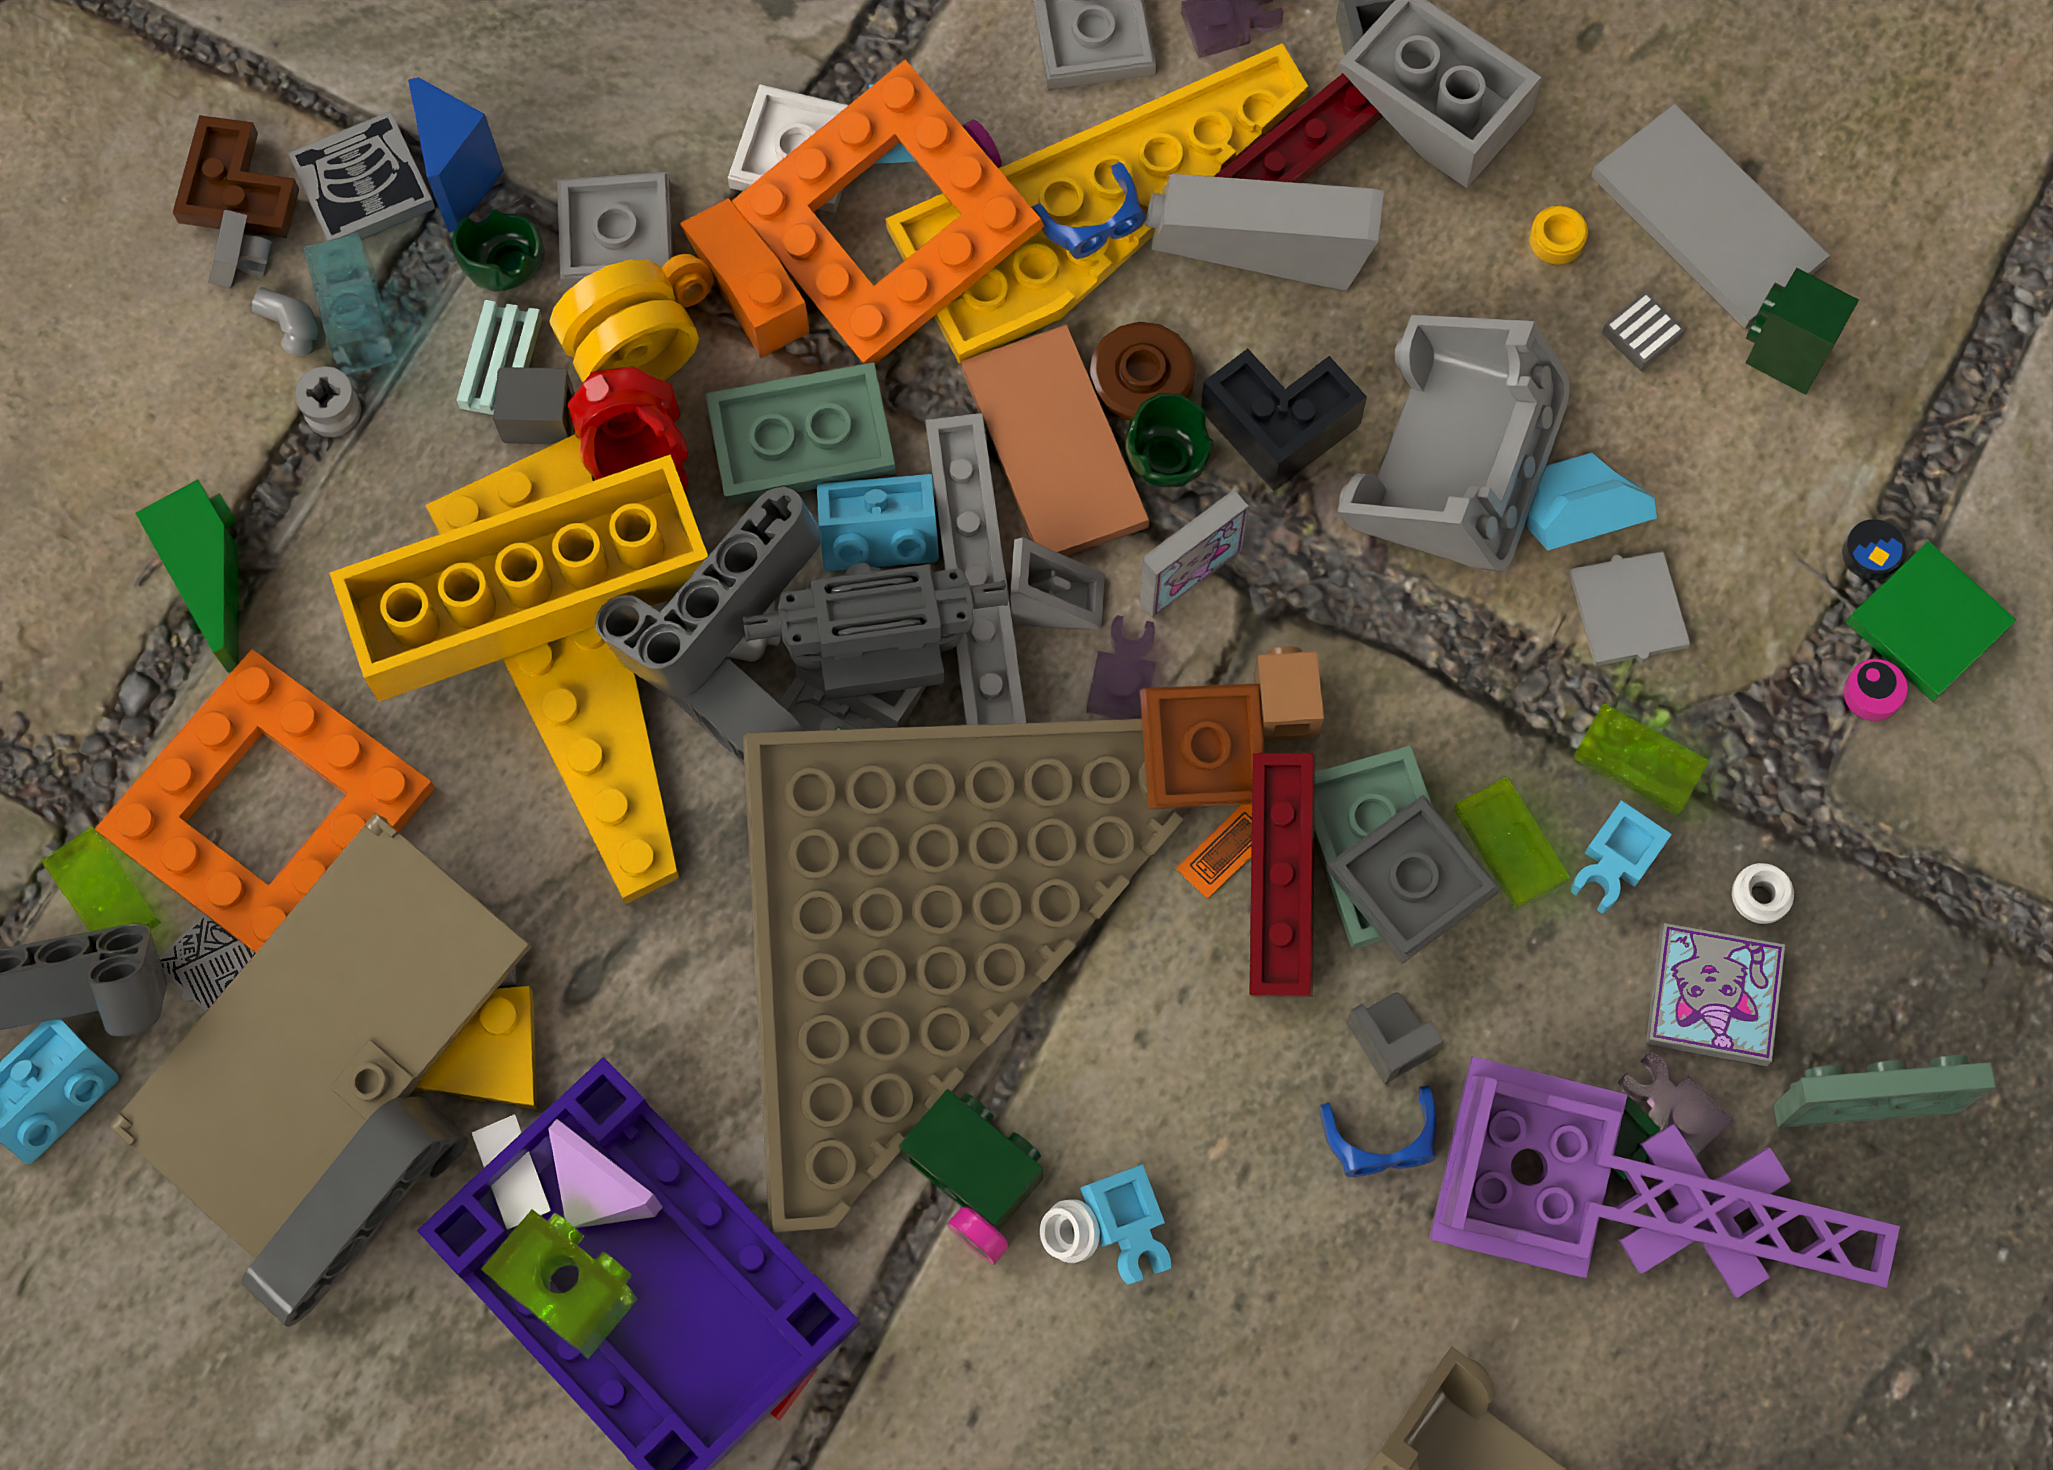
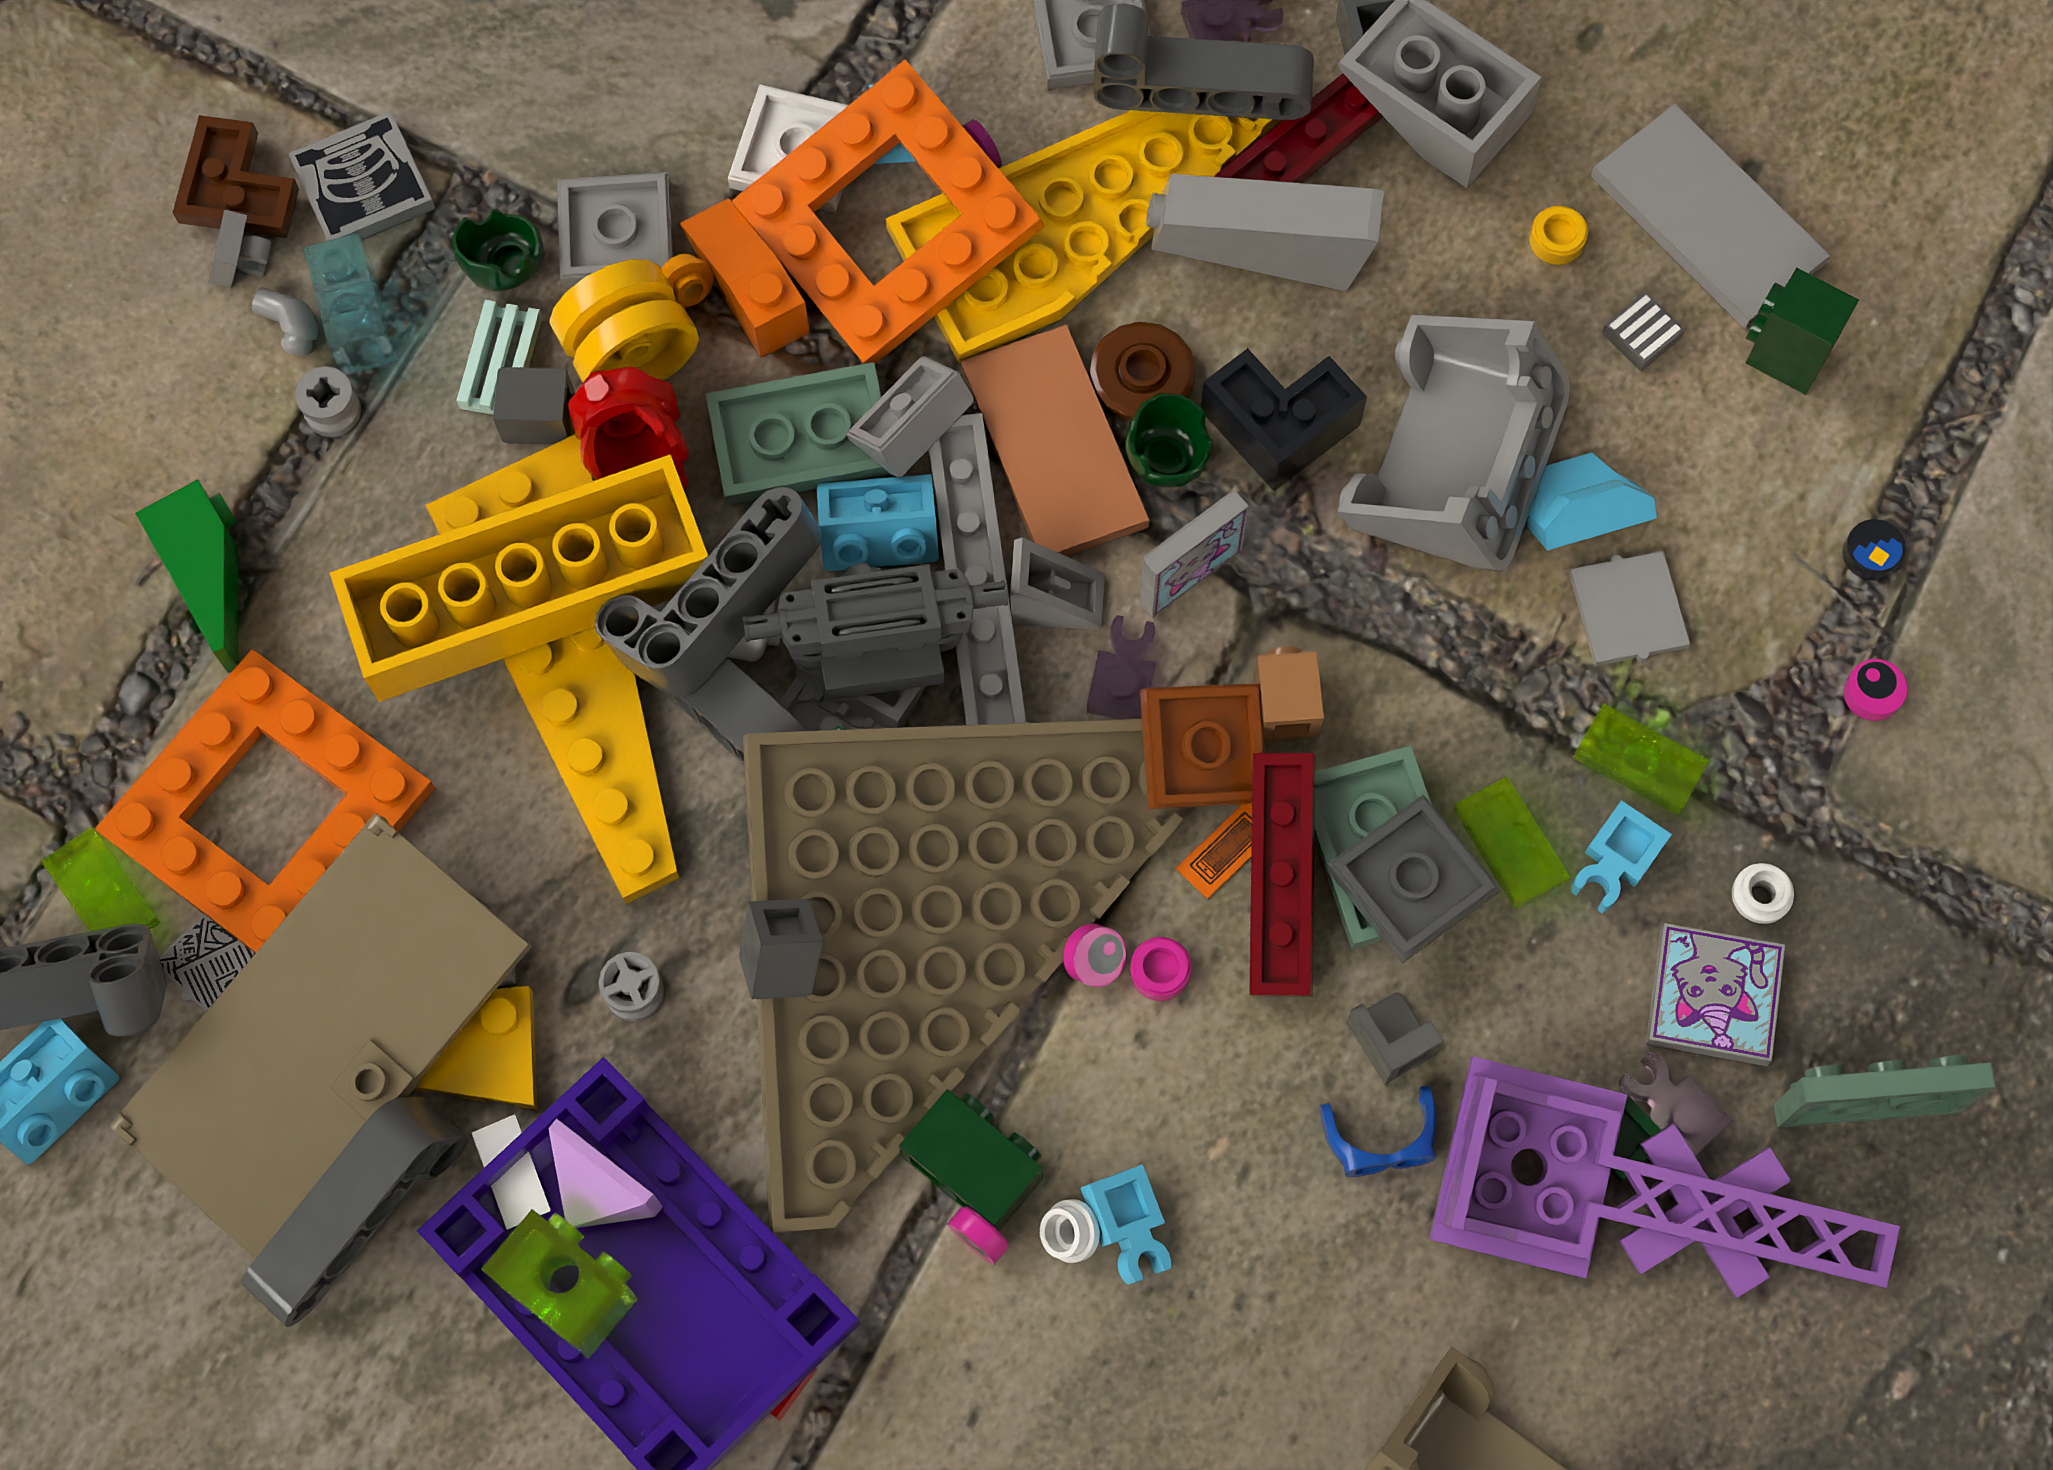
blue slope [408,77,504,232] -> none
blue cap [1031,162,1145,259] -> none
green tile [1846,541,2016,702] -> none
none -> light grey wheel [598,952,665,1022]
none -> dark grey panel [739,899,823,1000]
none -> light grey slope [846,356,974,477]
none -> dark pink tile [1063,923,1126,987]
none -> dark grey beam [1094,3,1314,120]
none -> dark pink tile [1130,937,1191,1001]

